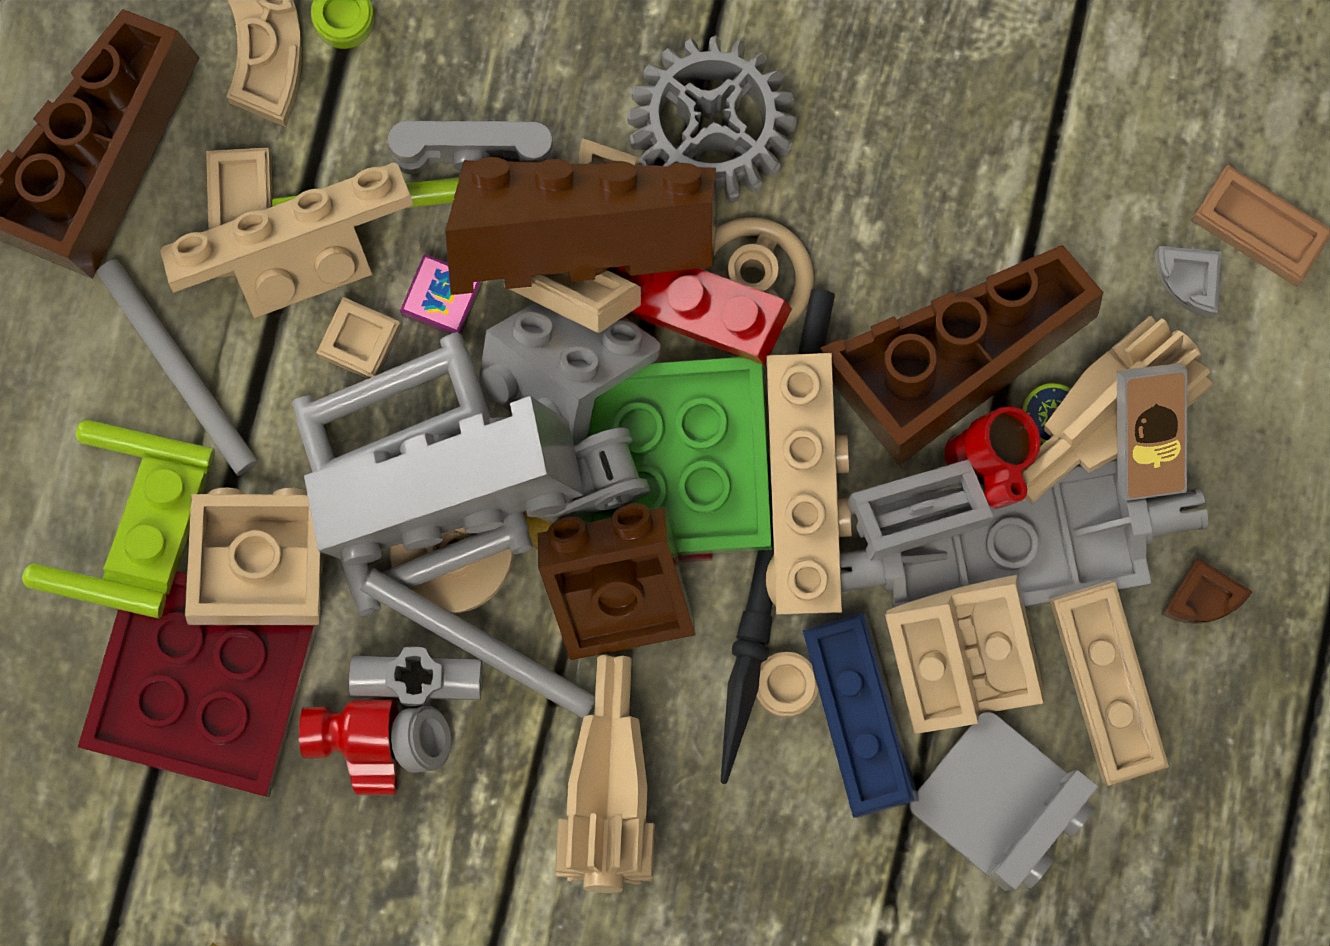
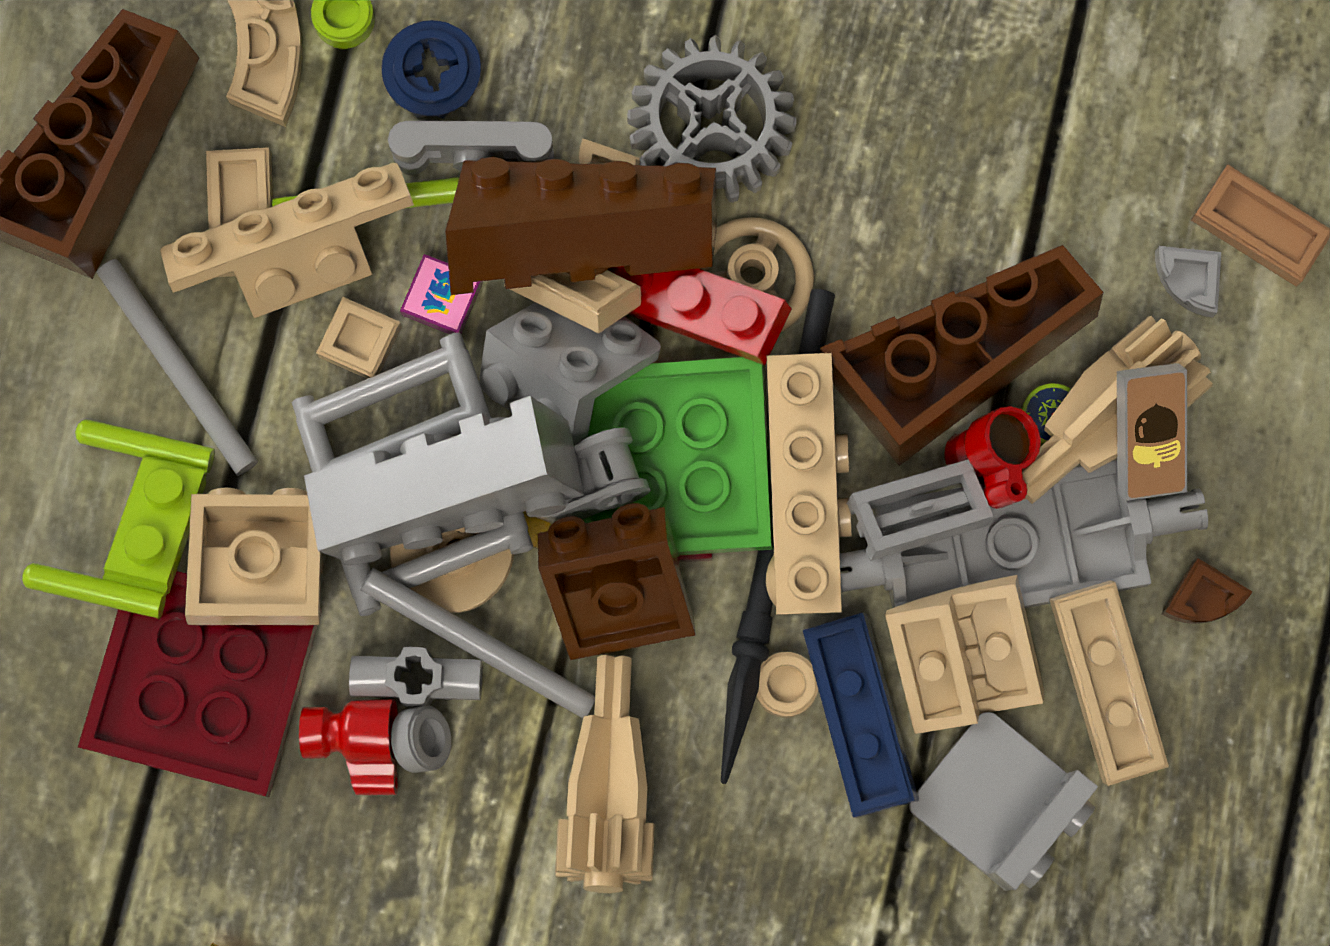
none -> dark blue gear [382,20,481,119]

